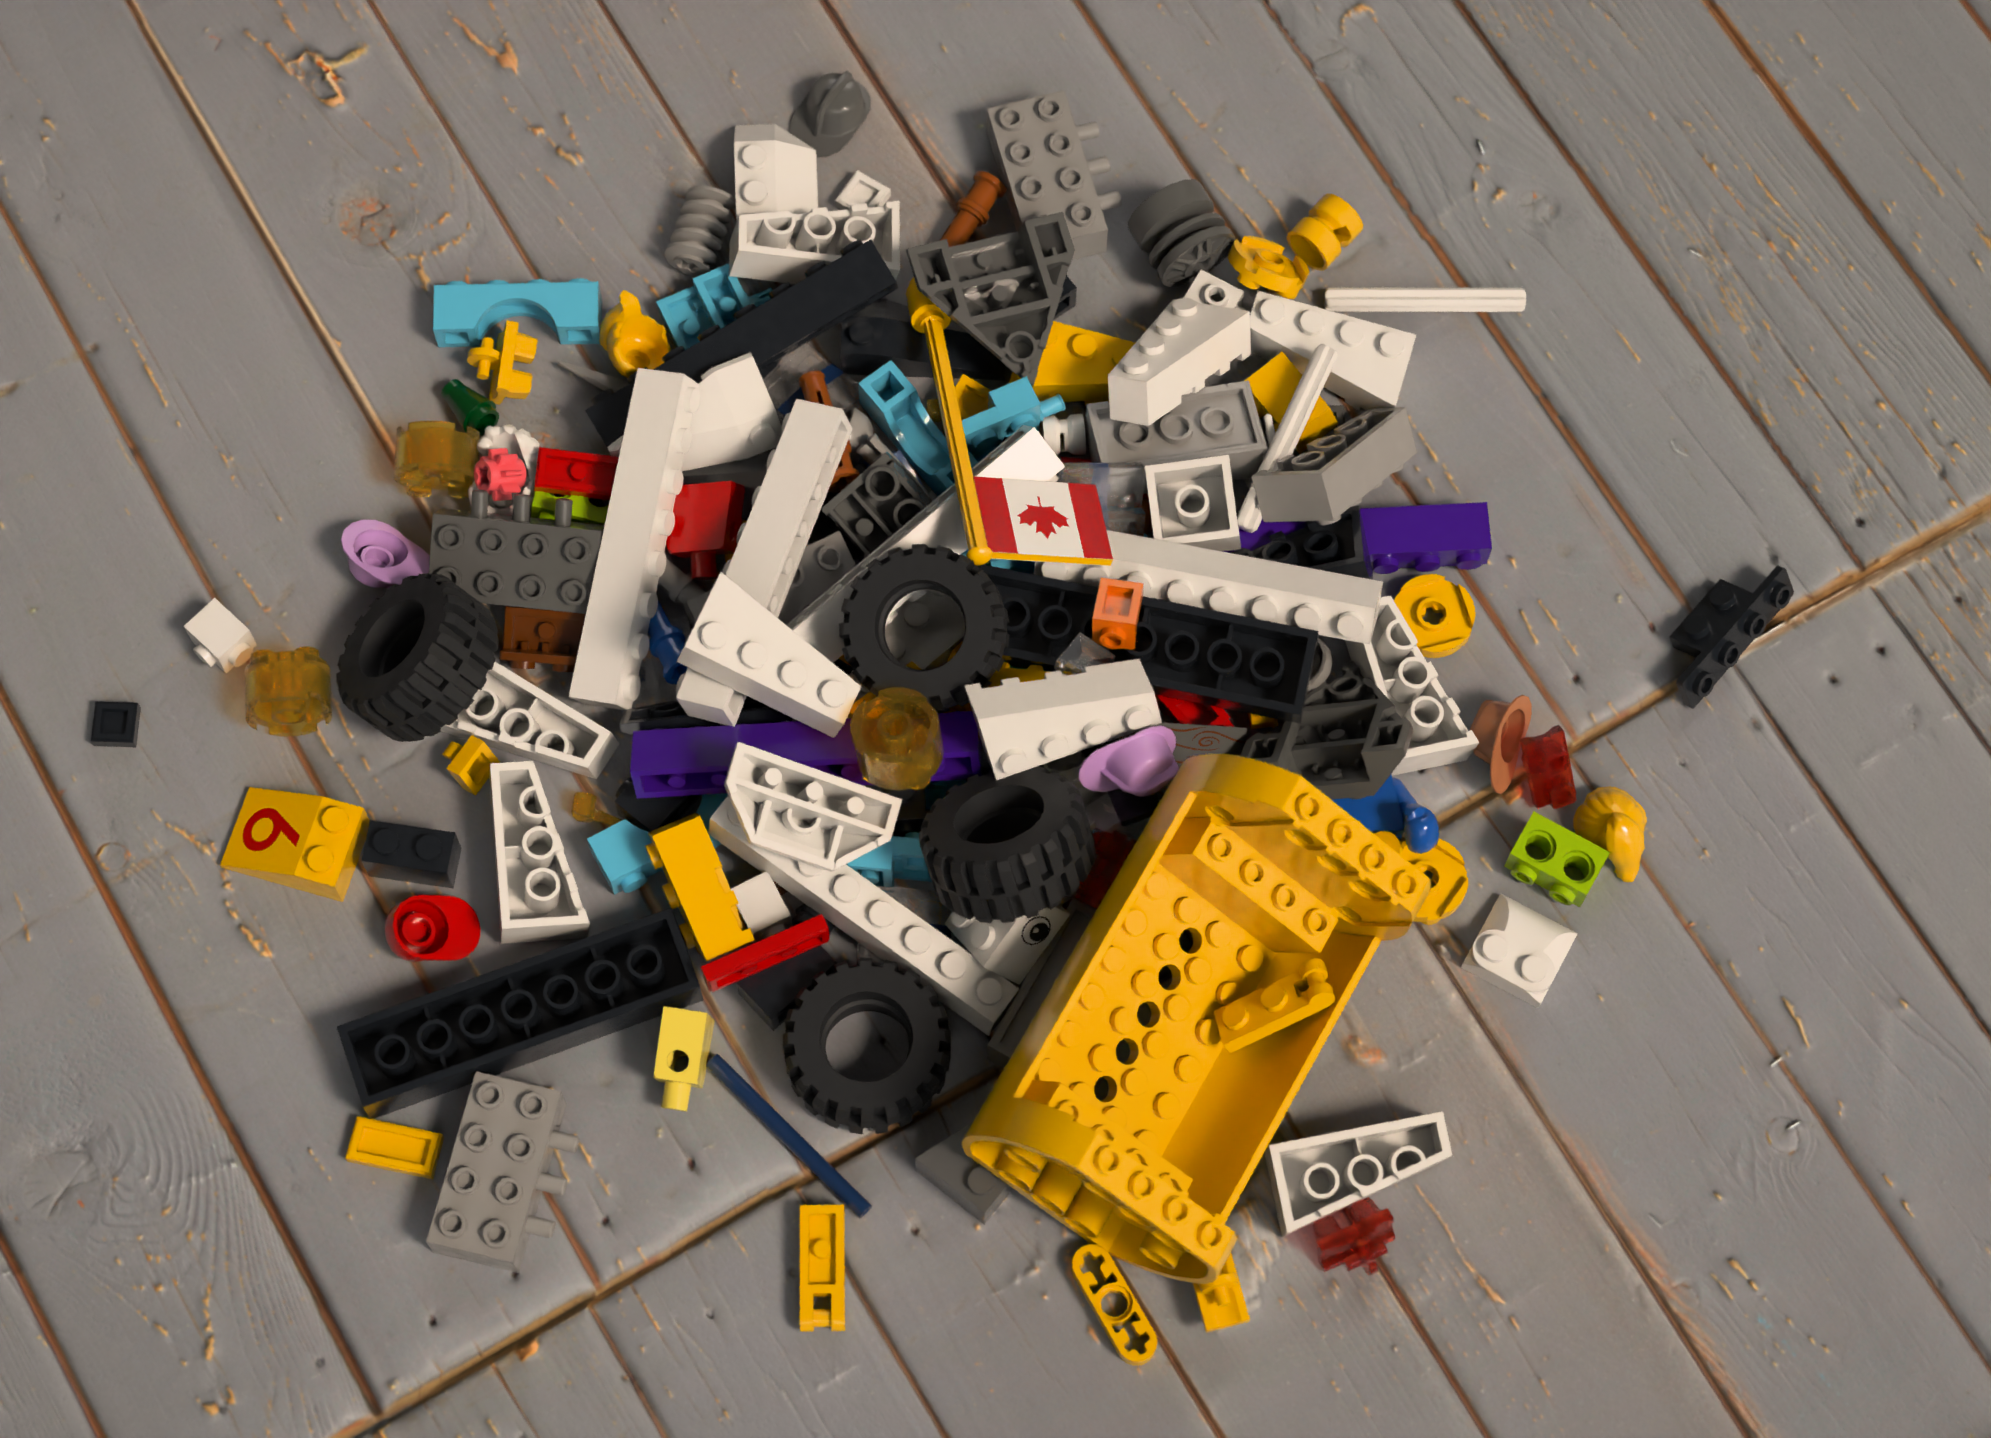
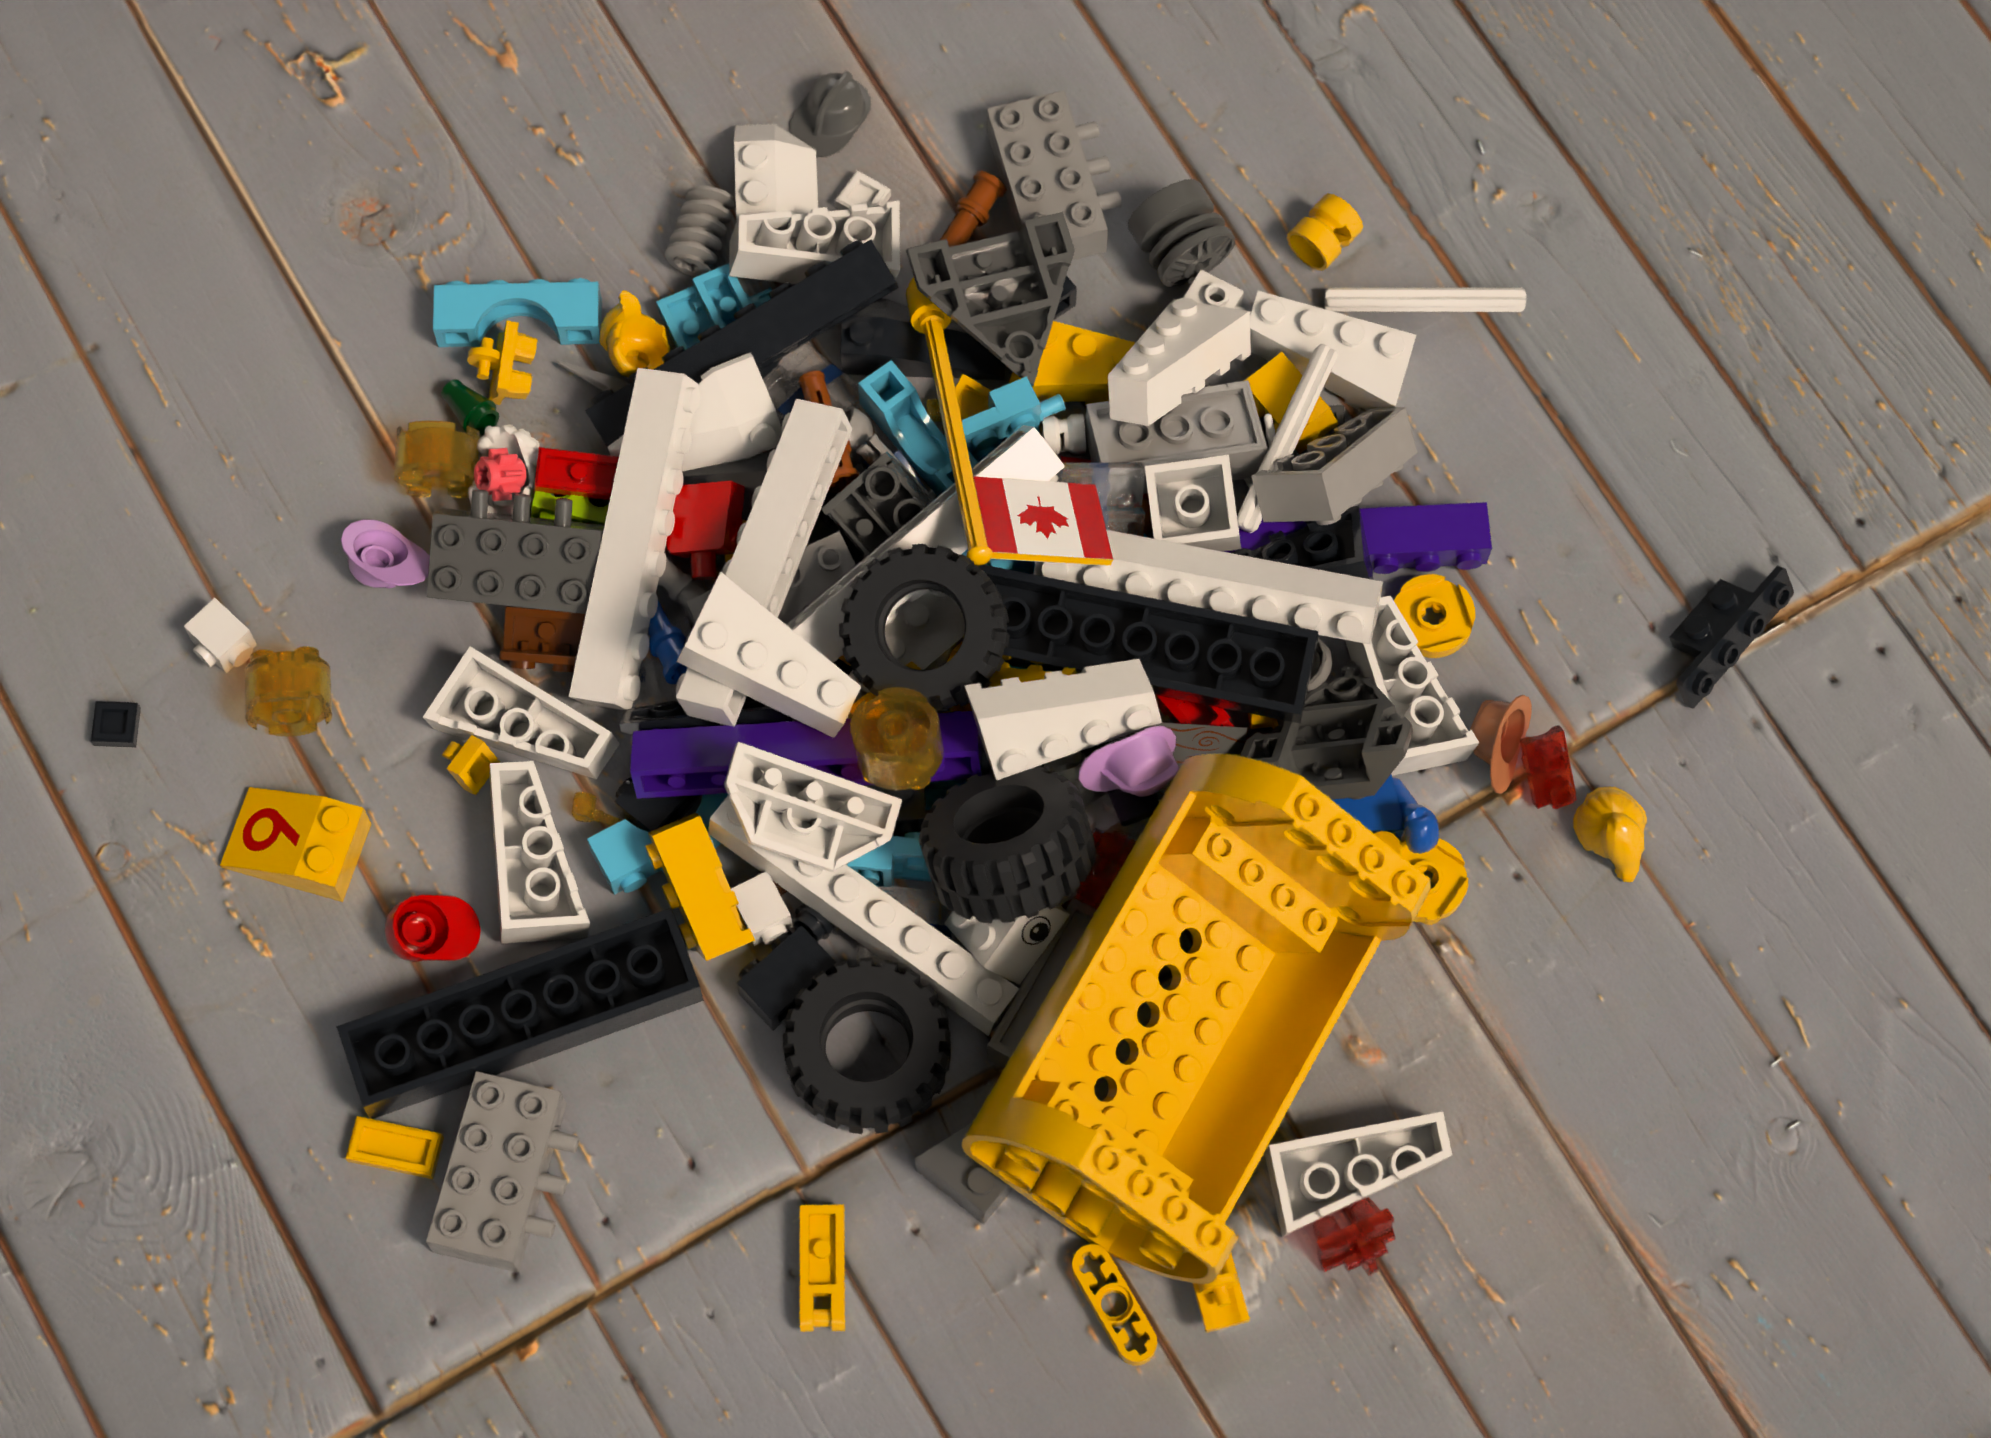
black tyre [336,573,499,742] -> none
black brick [361,820,462,888] -> none
light yellow torso [654,1006,715,1112] -> none
red tile [701,914,830,992] -> none
dark blue piece [706,1054,872,1218] -> none
clear tile [1054,632,1116,675] -> none
orange bracket [1092,578,1144,650] -> none
yellow plate [1213,958,1335,1053] -> none
yellow plate [1228,236,1309,299] -> none
white slope [1461,893,1578,1008] -> none
lime brick [1504,811,1610,907] -> none

